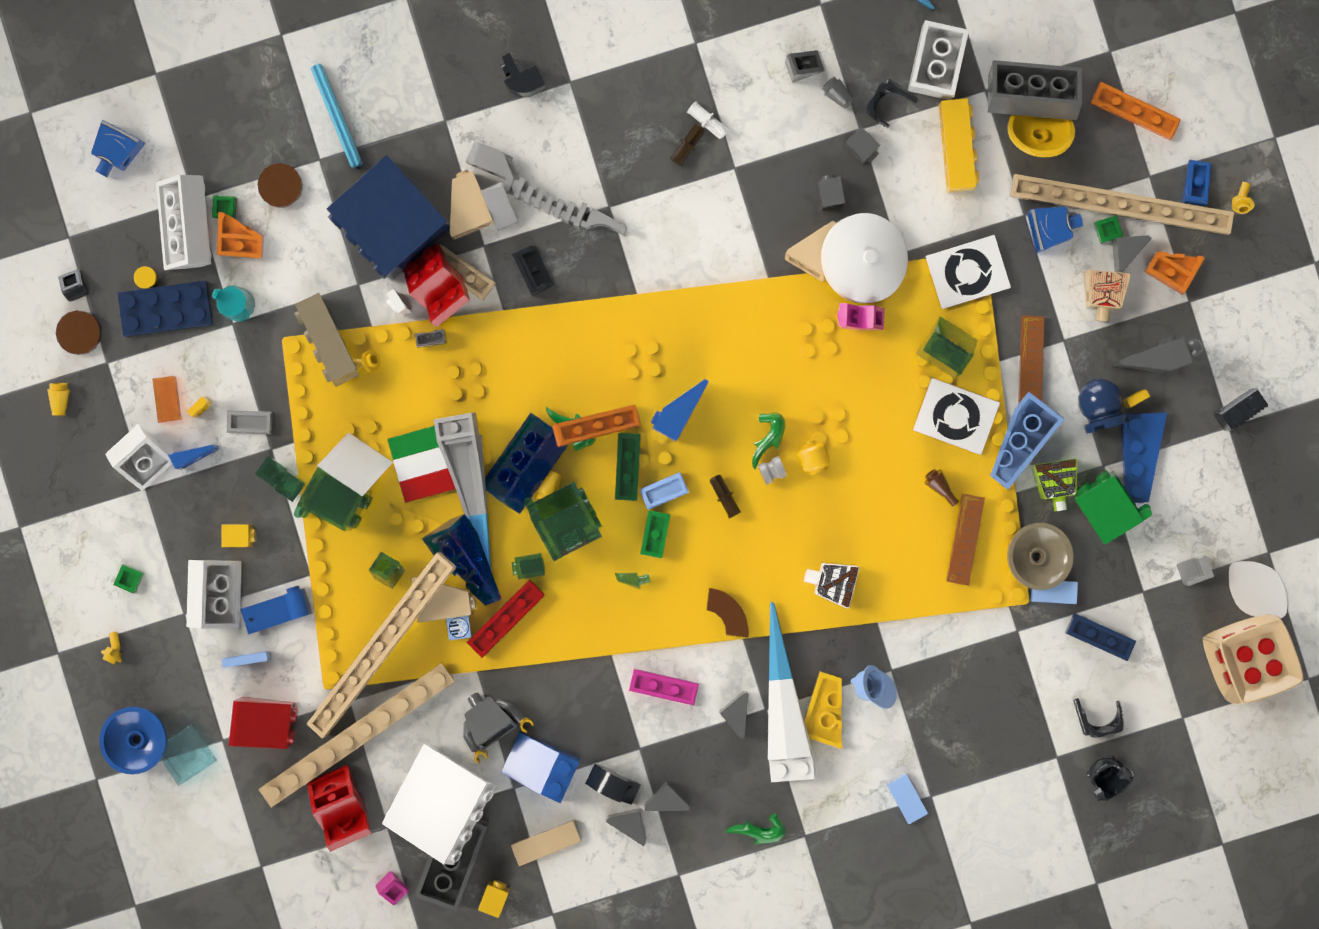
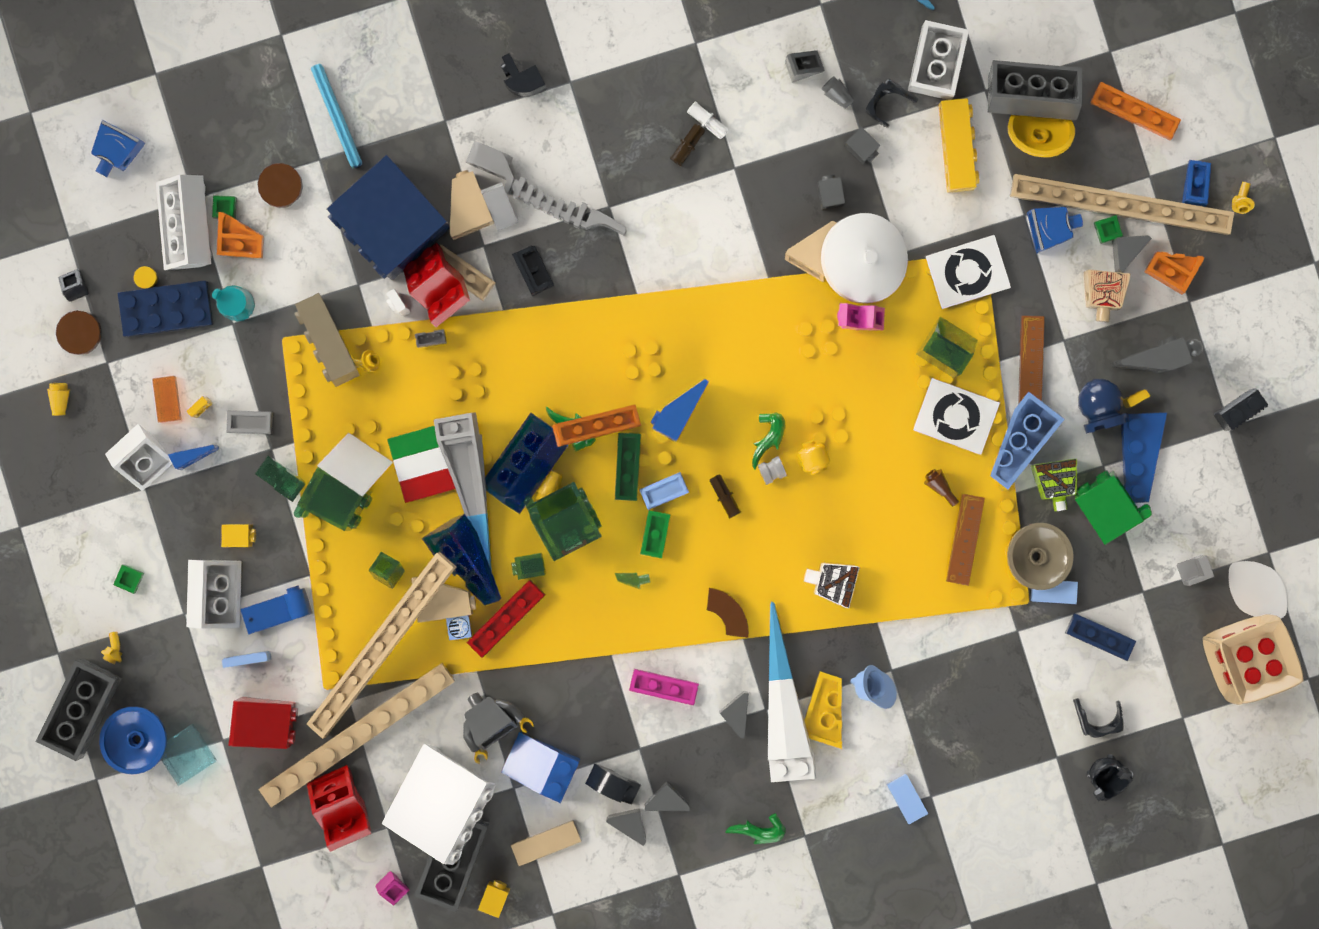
none -> dark grey brick [36,658,122,761]

